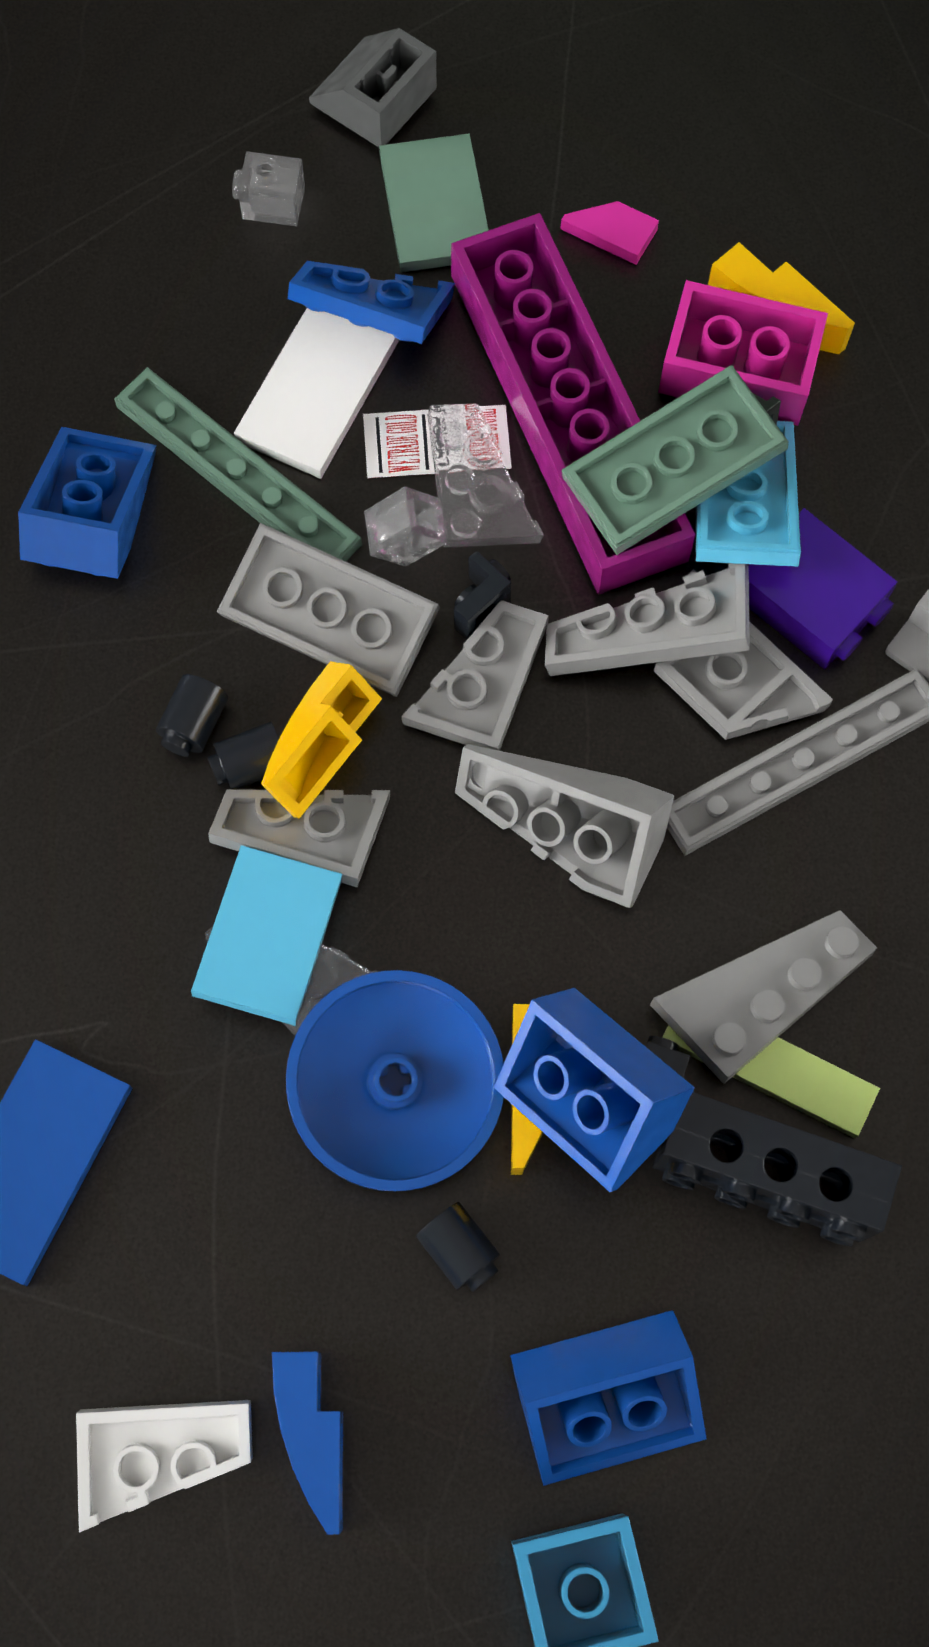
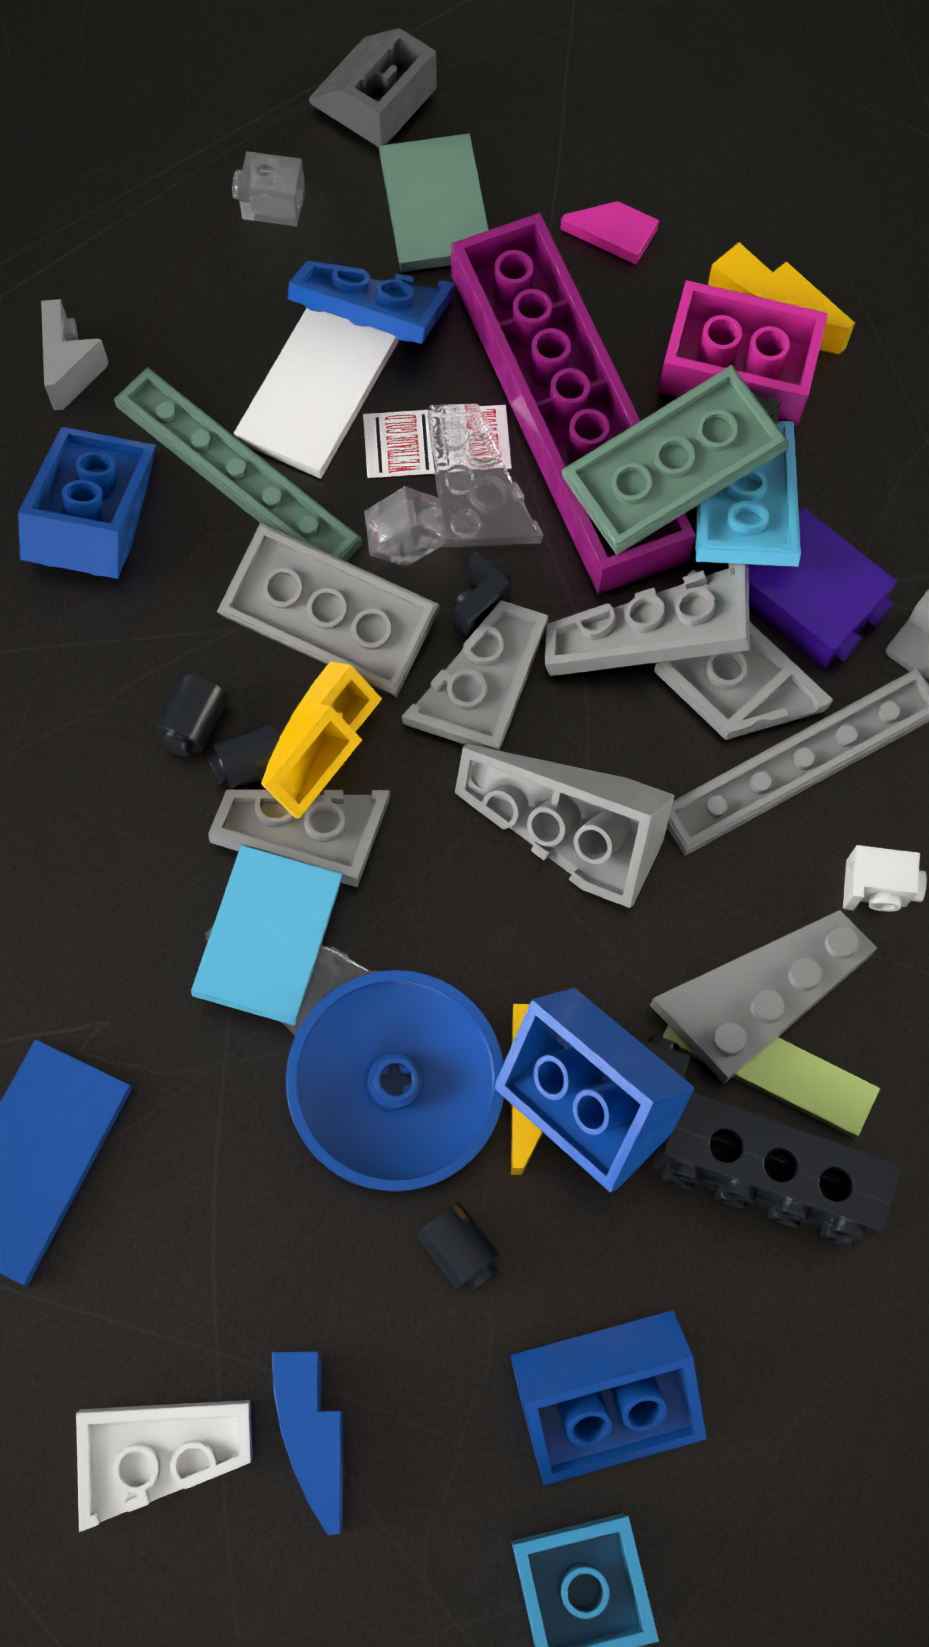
none -> light grey slope [41,299,109,410]
none -> white brick [843,845,927,912]

